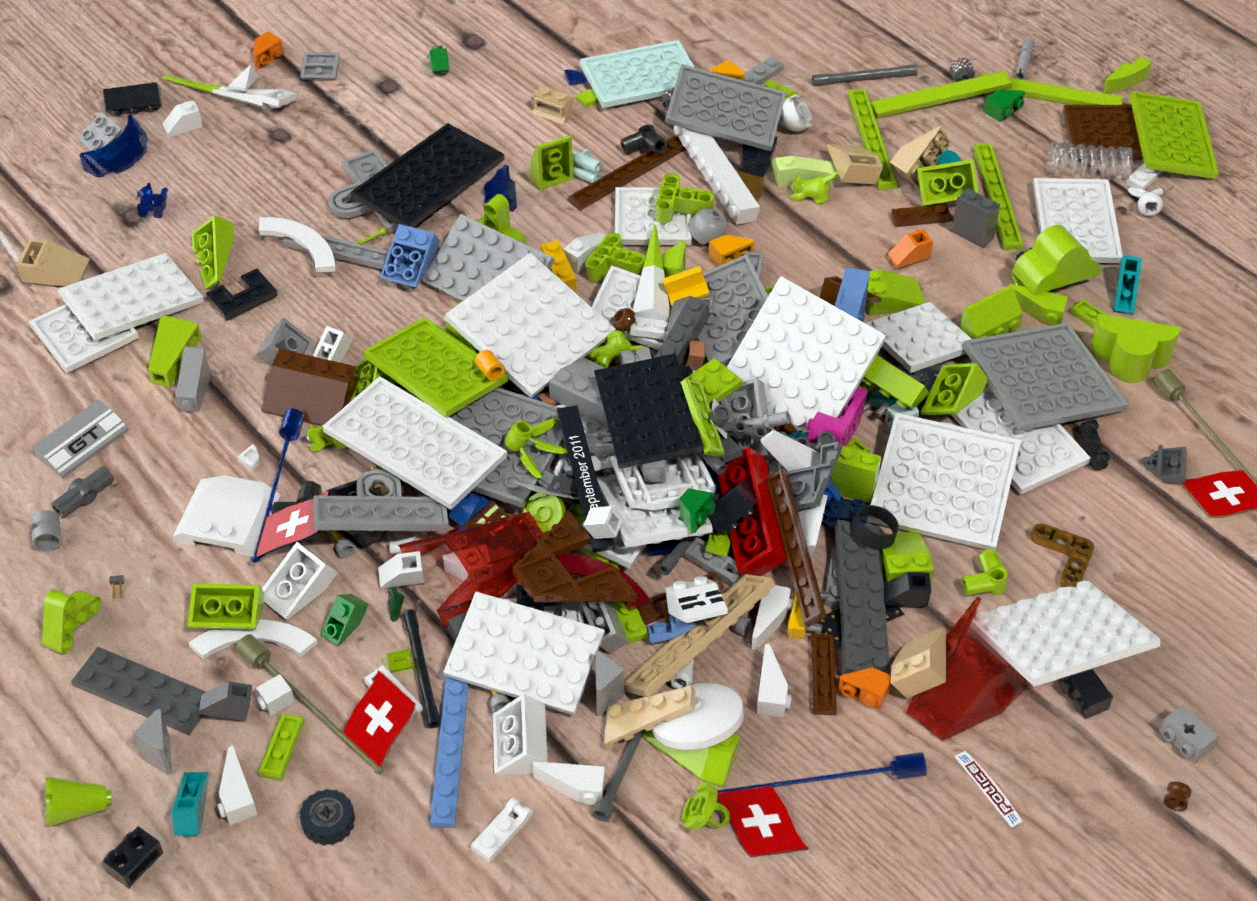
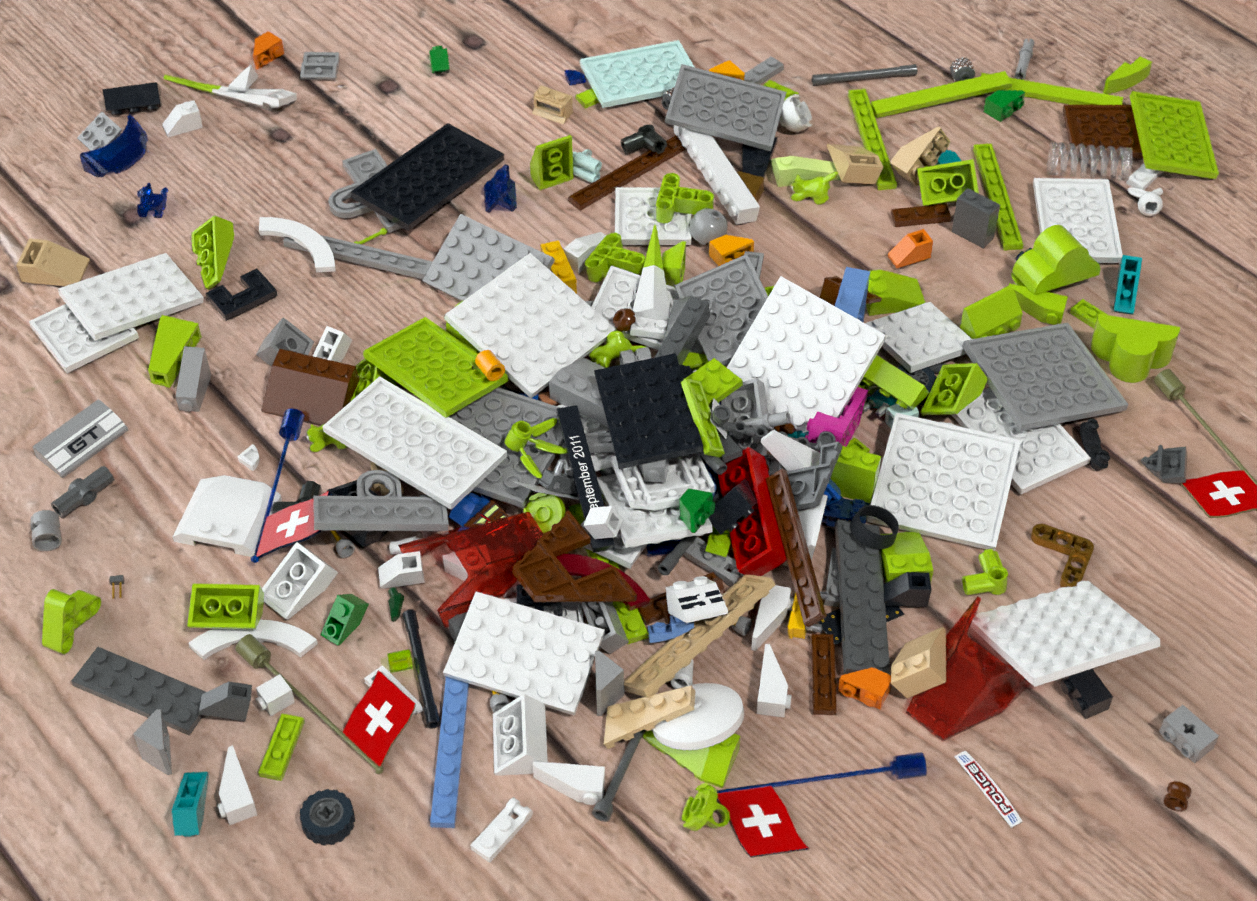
lime cone [45,777,112,826] -> none
black brick [103,826,163,889] -> none
medium blue slope [380,224,440,288] -> none
lime beam [477,194,526,244] -> none
yellow panel [662,266,710,306] -> none
nougat slope [686,340,705,370] -> none

